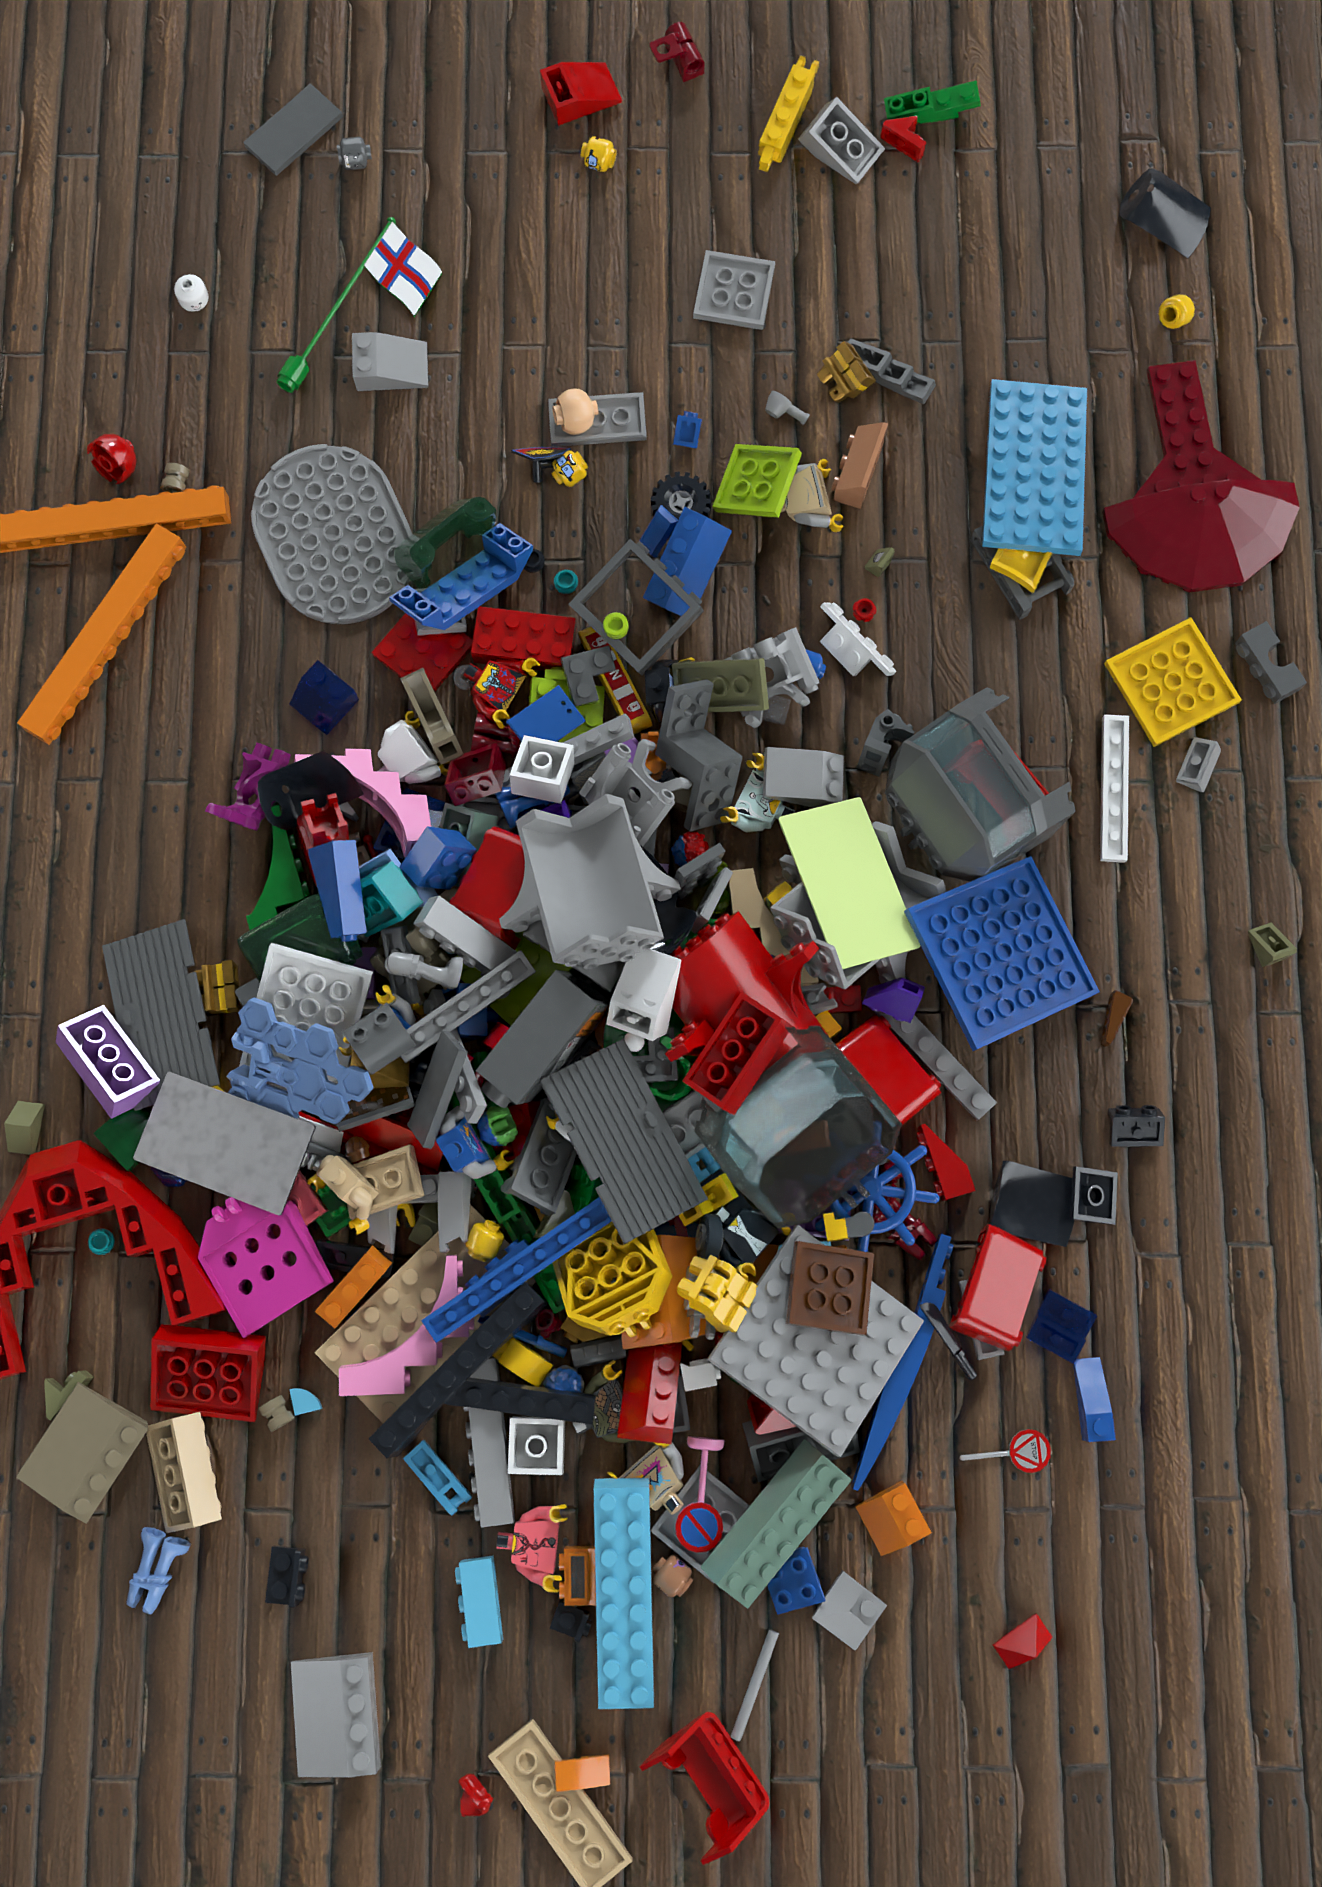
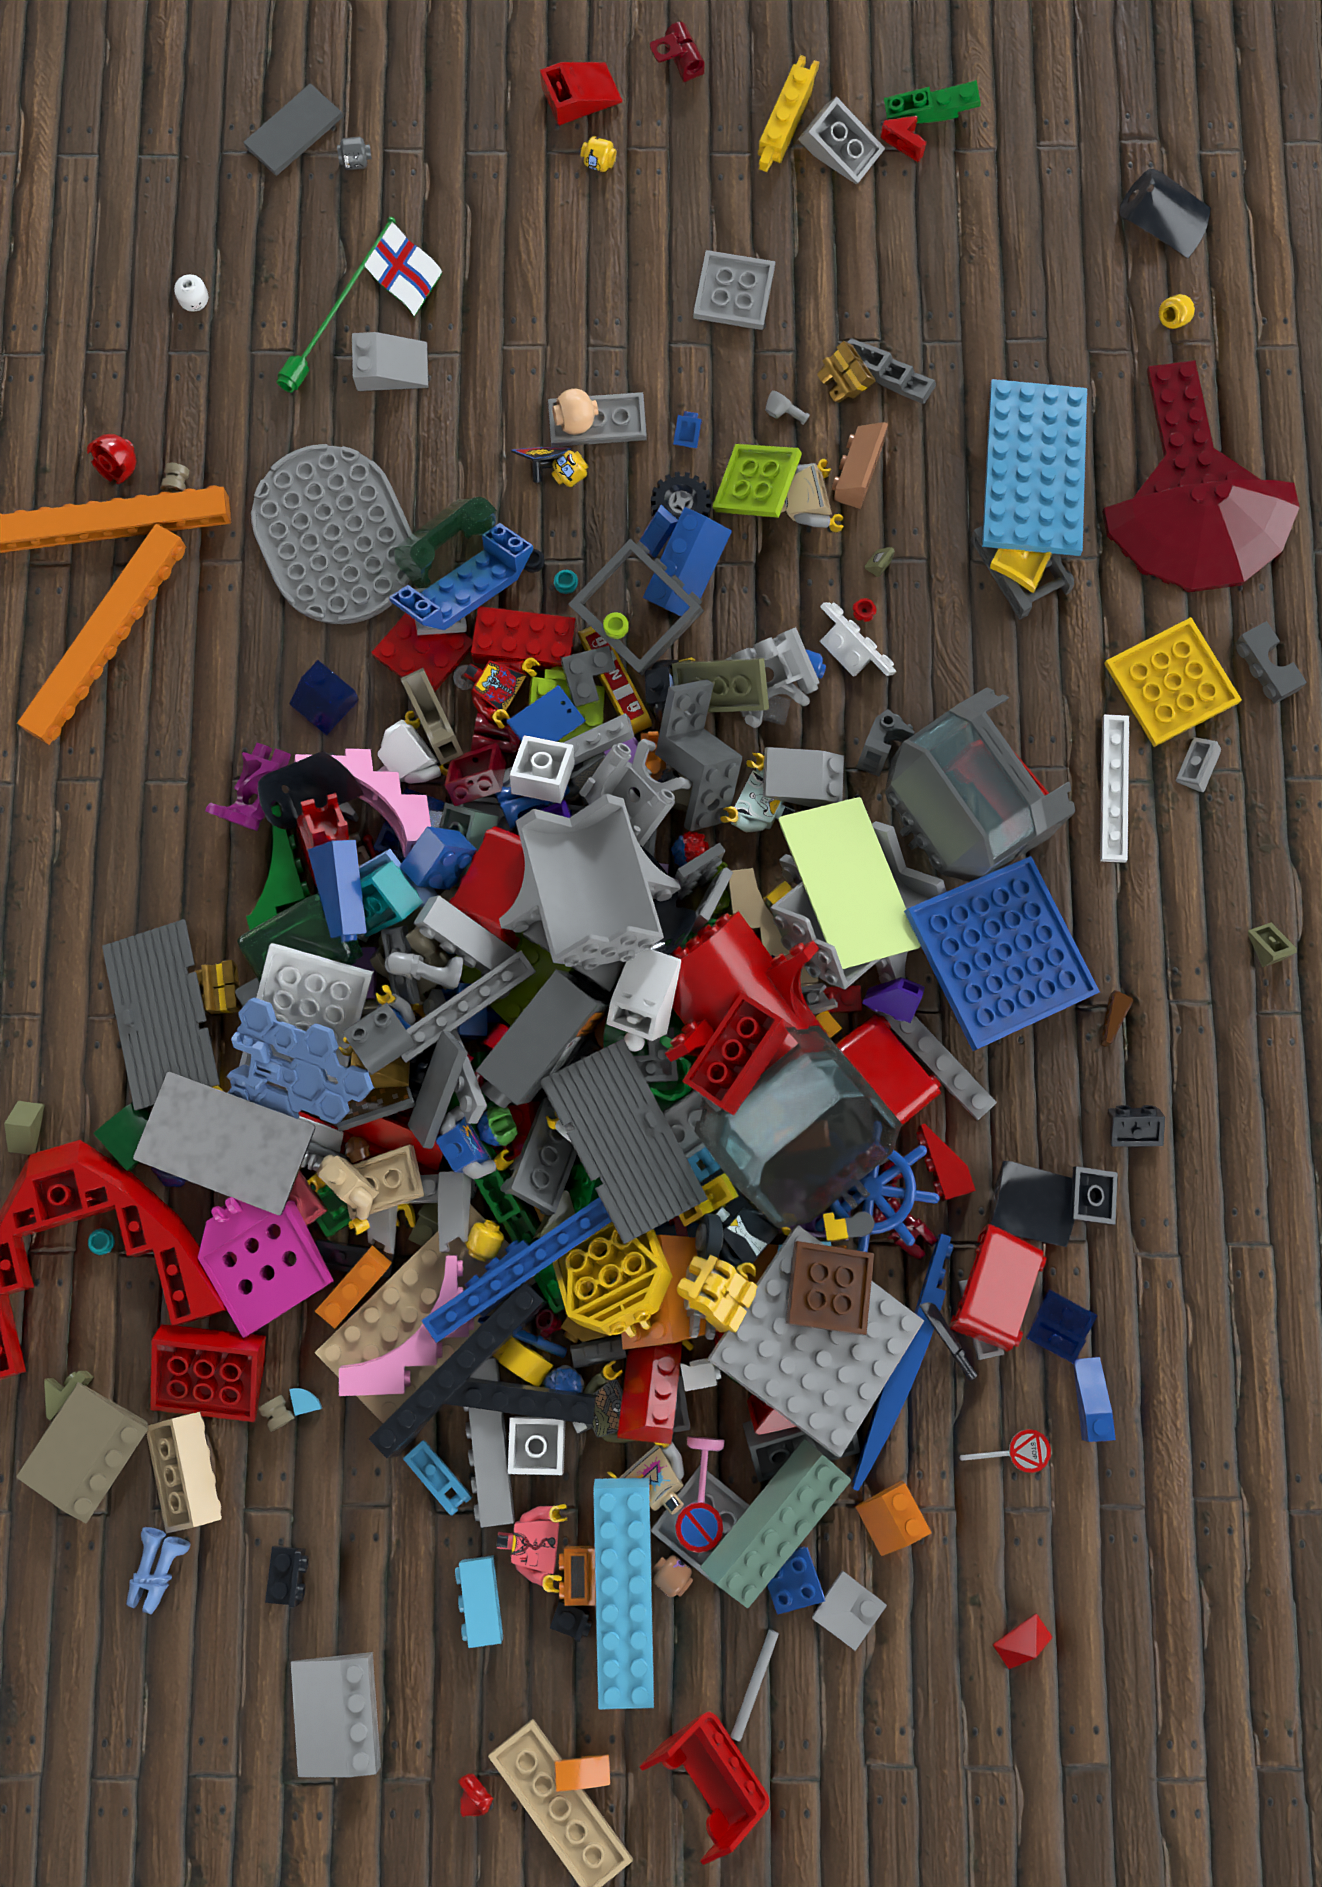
medium lavender slope [56,1005,160,1119] -> none

